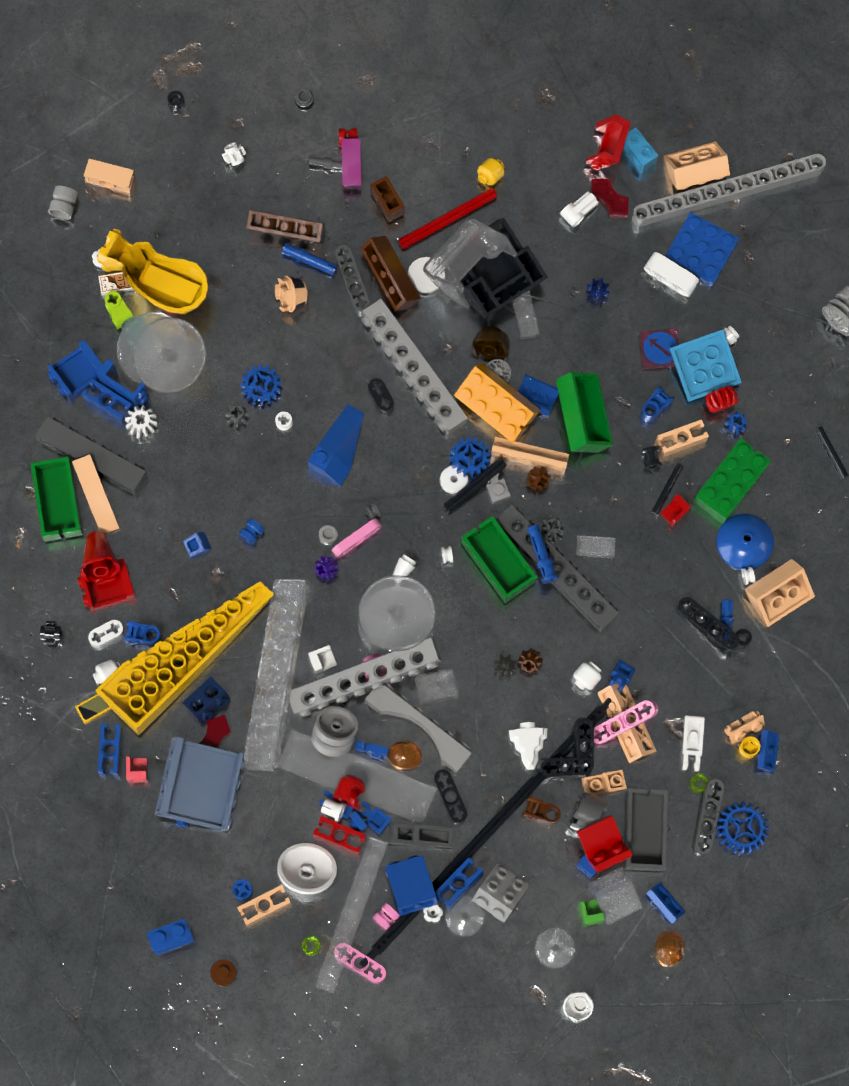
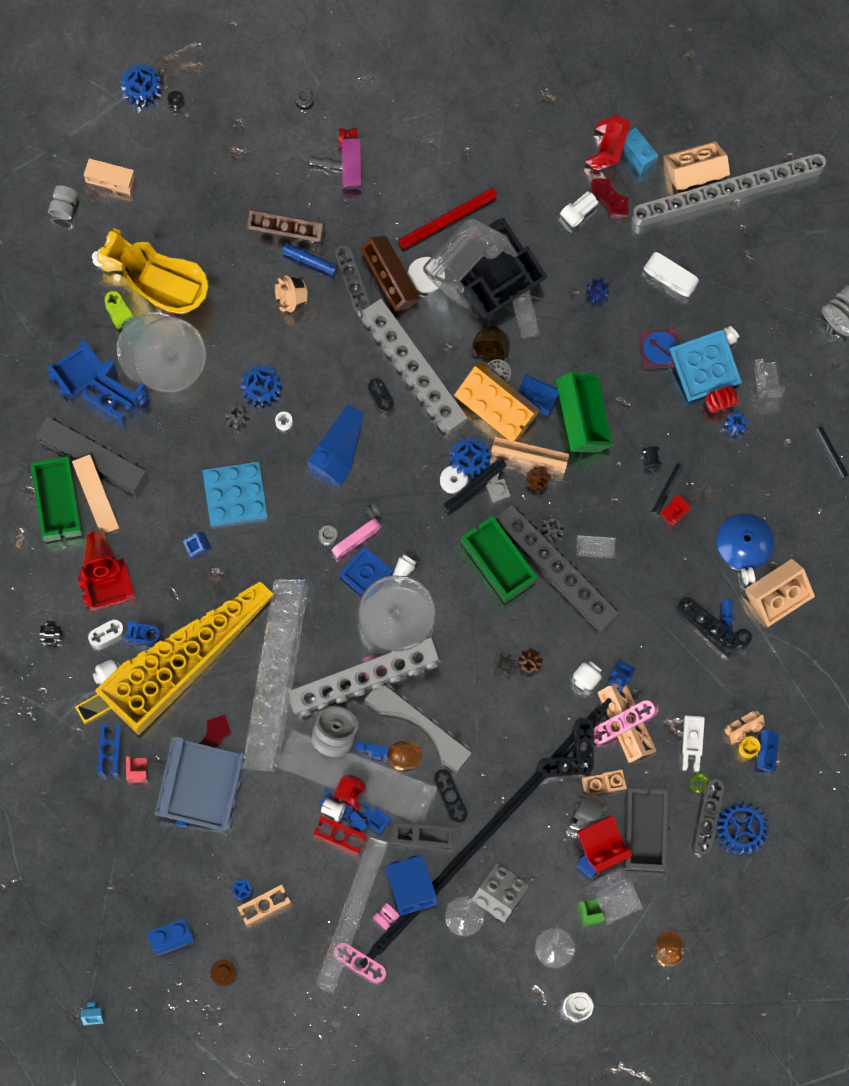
tile [98,272,134,296] -> none
white gear [125,406,157,438] -> none
dark blue brick [182,677,231,724] -> none
white gear [222,142,246,166] -> none
blue wheel [238,518,265,545] -> none
white dish [277,843,337,894] -> none
clear neon green bush [302,937,320,956] -> none
white panel [308,645,337,674] -> none
dark purple gear [315,555,339,580] -> none
reddish brown brick [370,176,405,223] -> none
clear bracket [414,669,458,707] -> none
white plate [423,905,443,923] -> none
blue piece [435,857,484,910] -> none
white bush [441,546,453,564] -> none
yellow head [477,158,505,185] -> none
white rock [509,722,547,770] -> none
reddish brown piece [522,796,561,825] -> none
blue pin [527,525,559,584] -> none
blue piece [640,386,675,422] -> none
blue plate [646,882,686,924] -> none
light nougat piece [656,419,709,457] -> none
blue plate [665,212,739,286] -> none
green piece [693,438,771,524] -> none
none -> dark azure tile [81,1001,103,1025]
none -> blue gear [121,63,161,104]
none -> dark azure plate [202,462,268,527]
none -> blue plate [339,546,393,600]
none -> clear panel [753,359,786,401]

